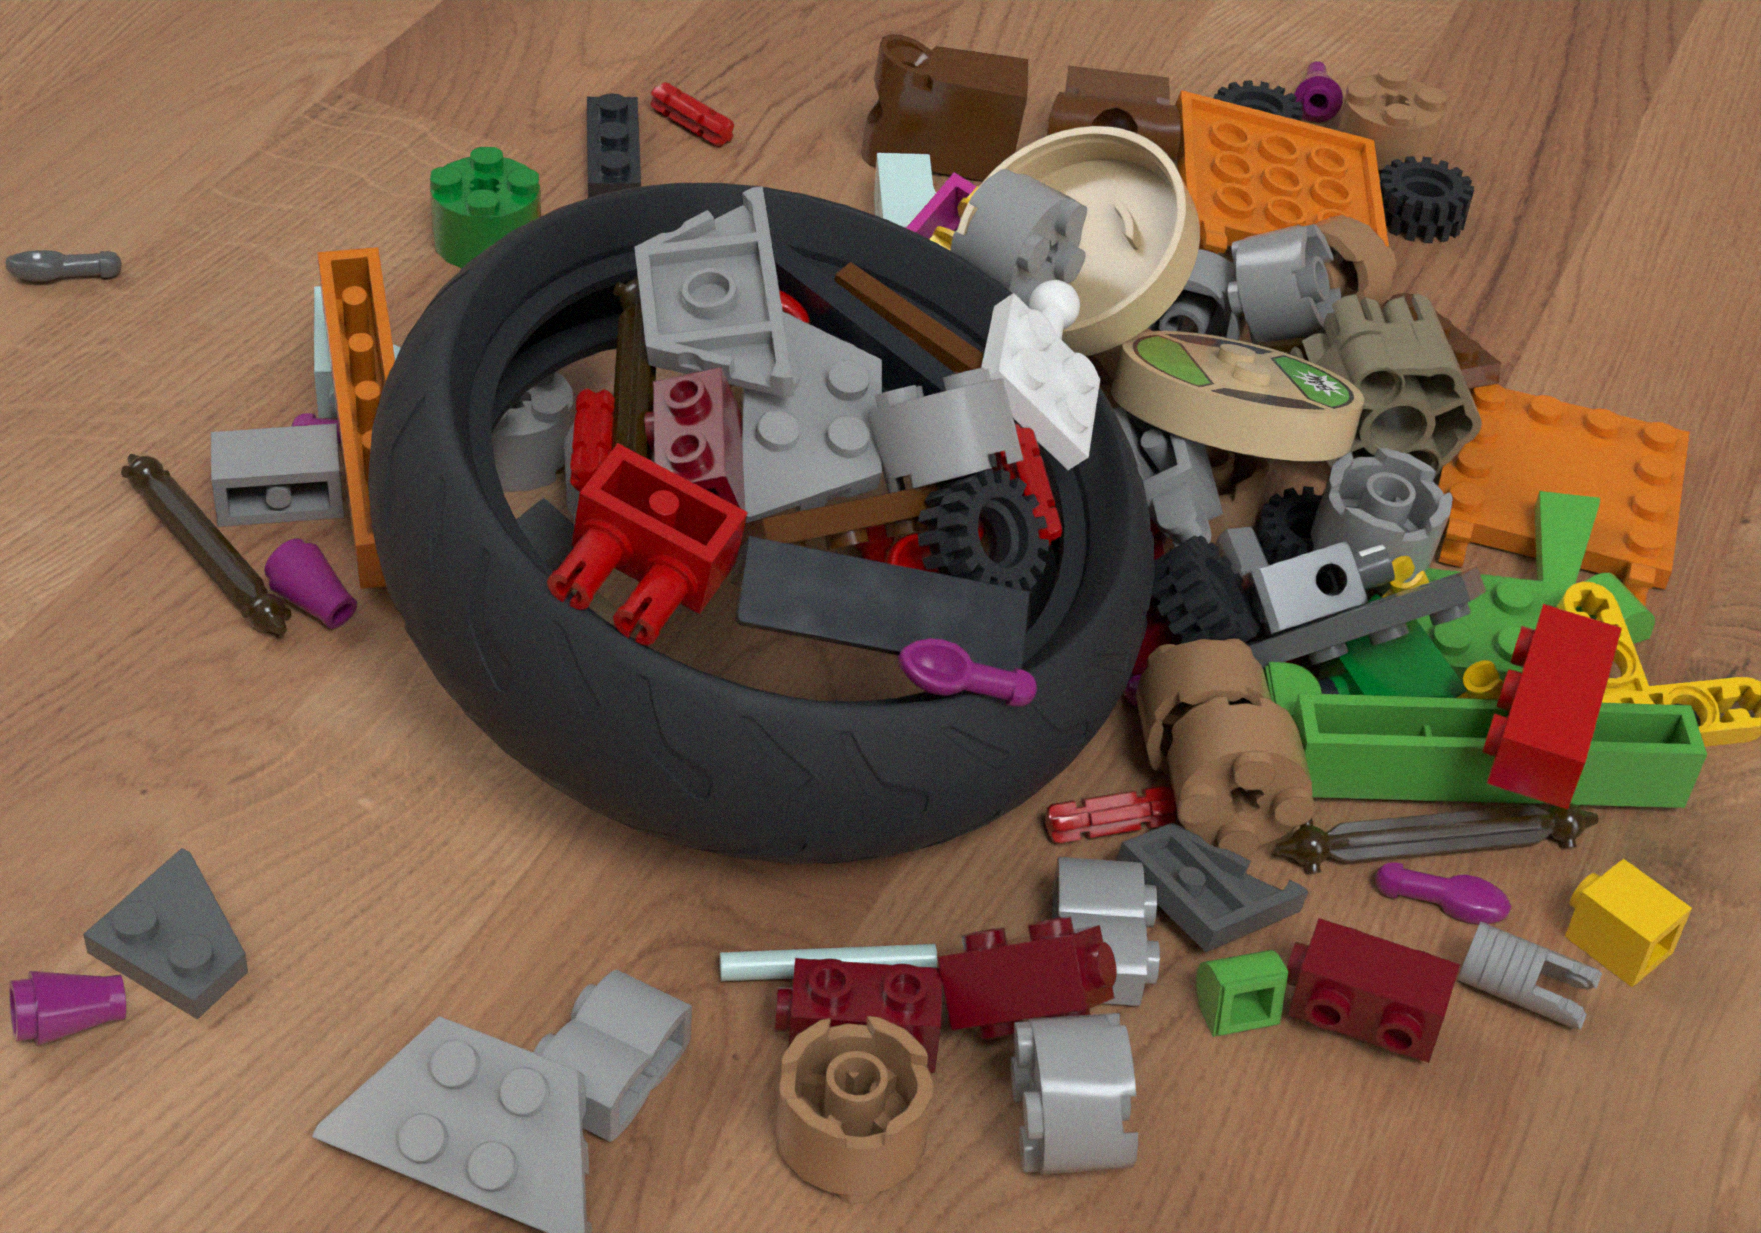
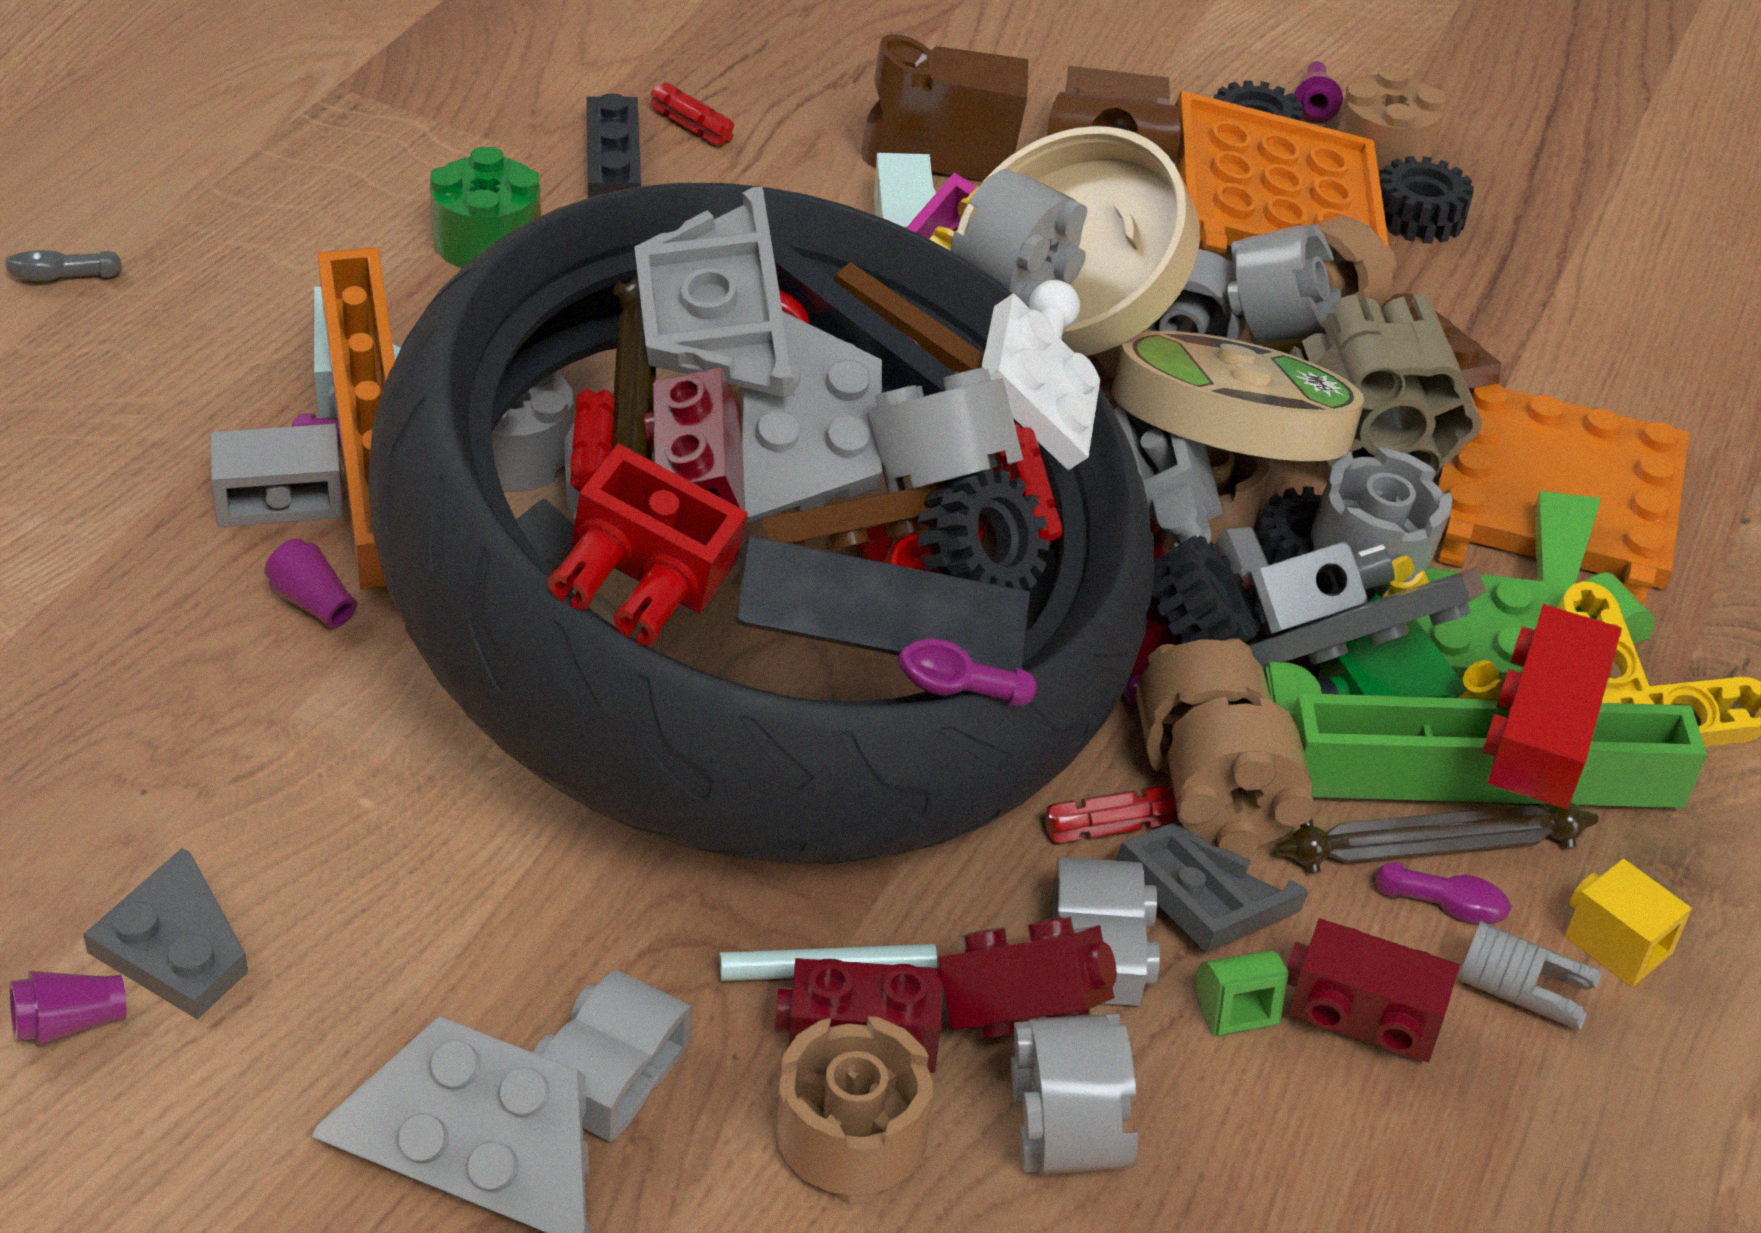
dark brown wheel [121,454,291,635] -> none

